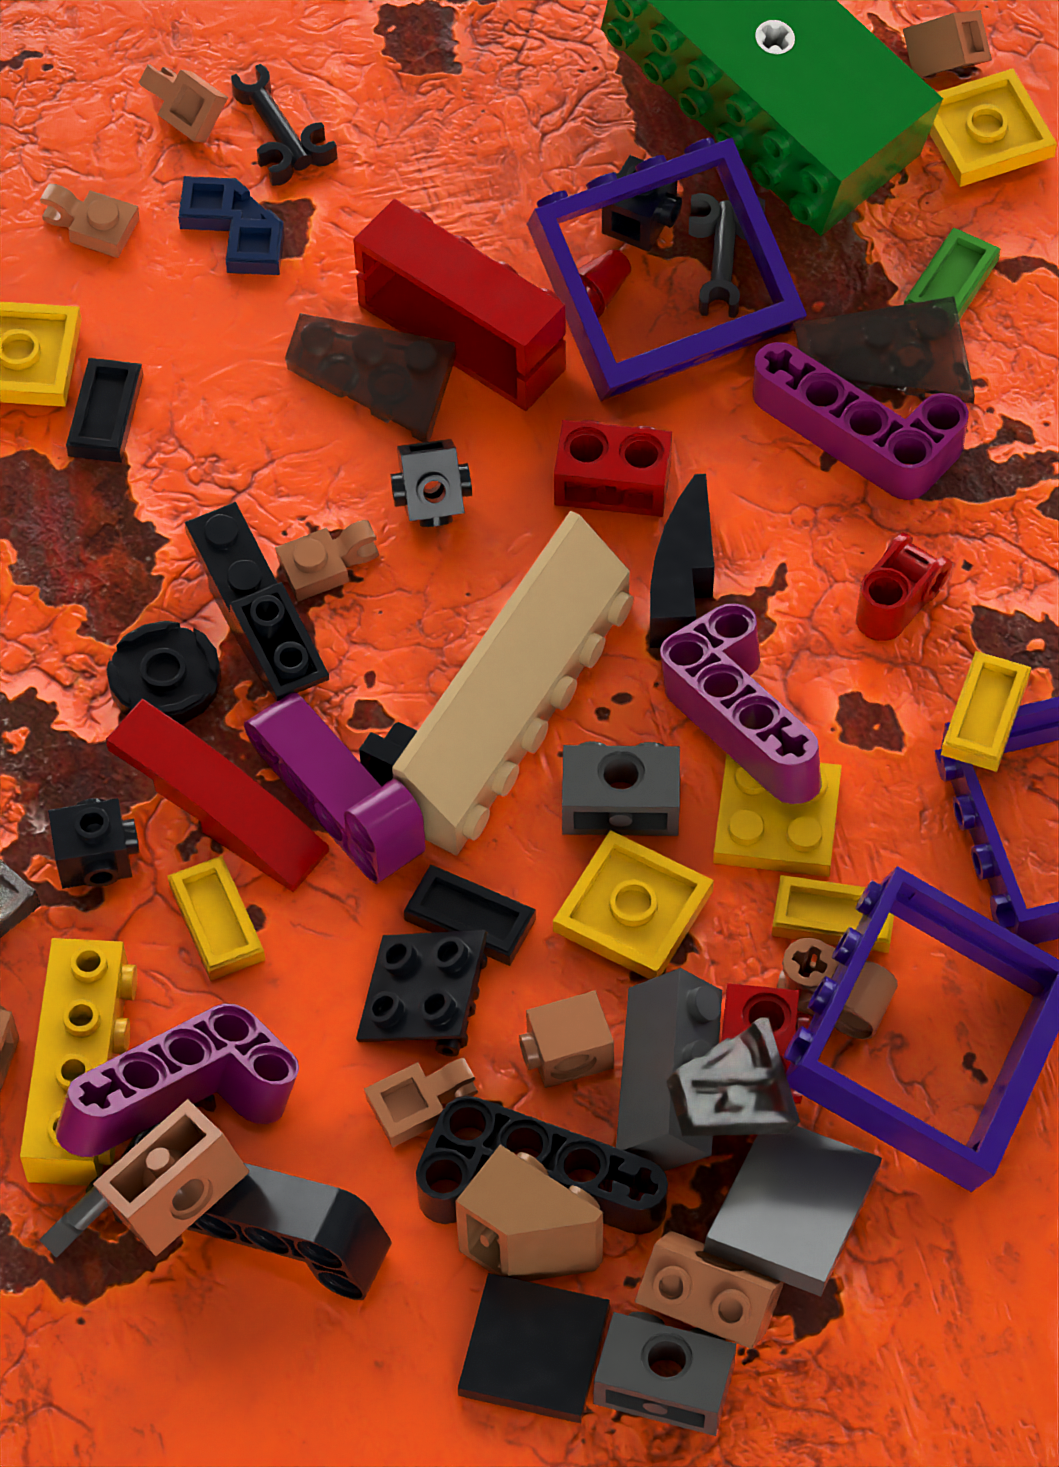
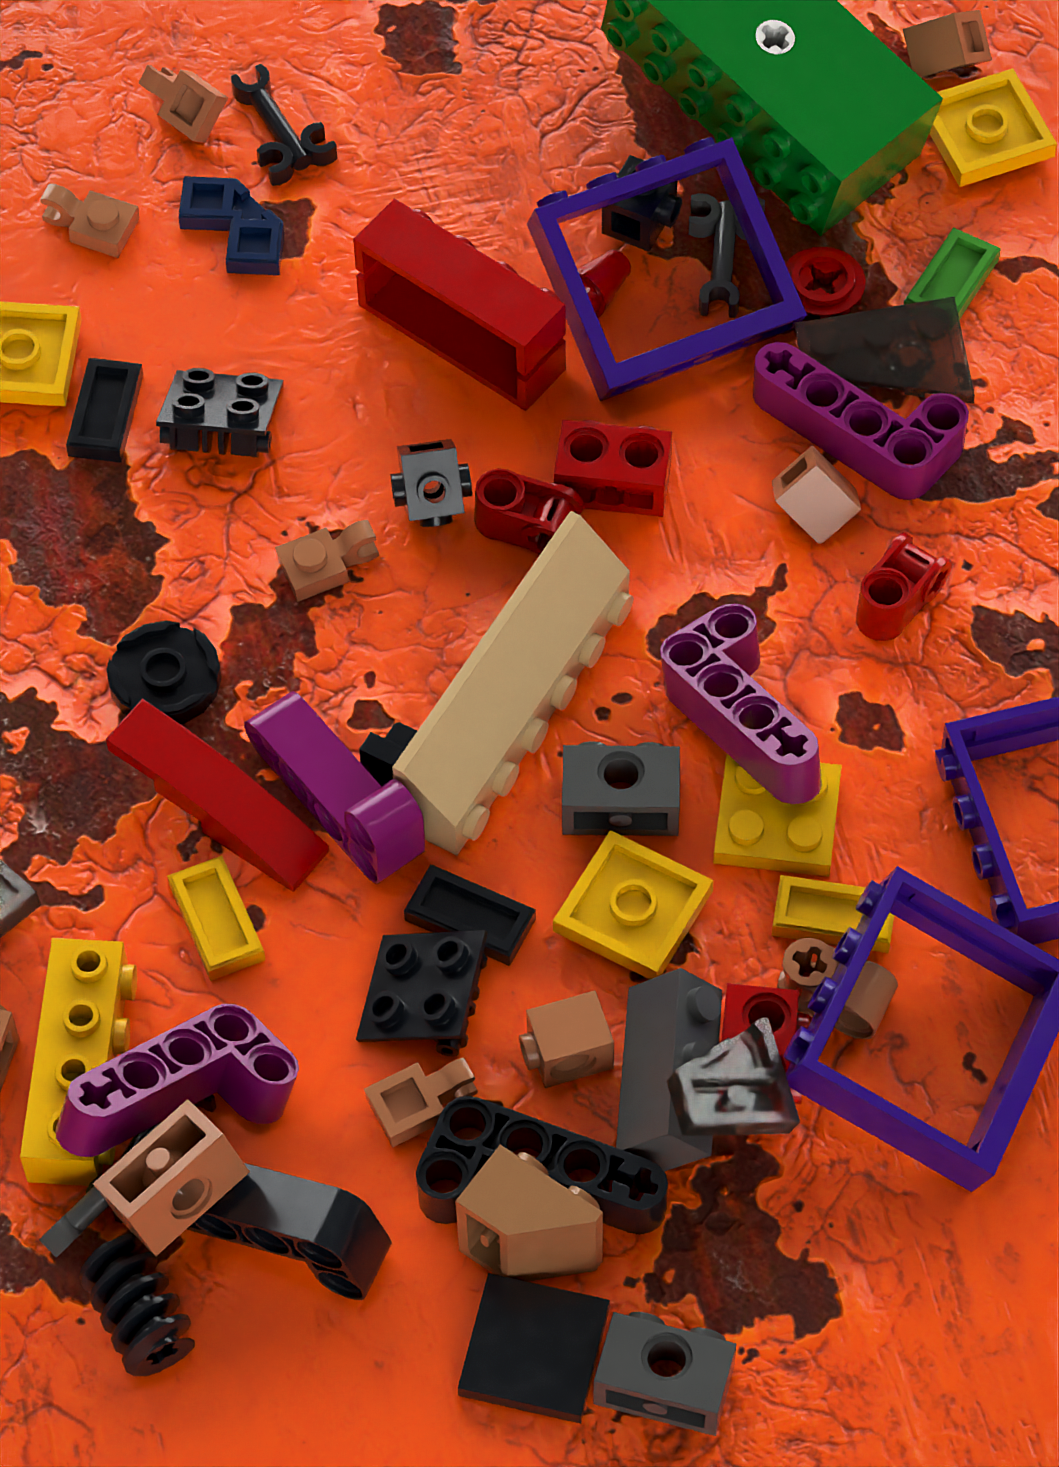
black brick [48,798,140,889] -> none
black slope [185,502,329,701] -> none
clear smoke wing [285,313,457,443] -> none
nougat brick [635,1230,784,1349] -> none
black slope [650,474,714,648] -> none
dark grey tile [703,1115,882,1297] -> none
yellow tile [941,651,1031,772] -> none
none -> black piece [78,1233,195,1376]
none -> black hinge [156,368,284,458]
none -> red piece [474,468,585,555]
none -> nougat panel [772,445,861,544]
none -> red gear [785,247,866,323]

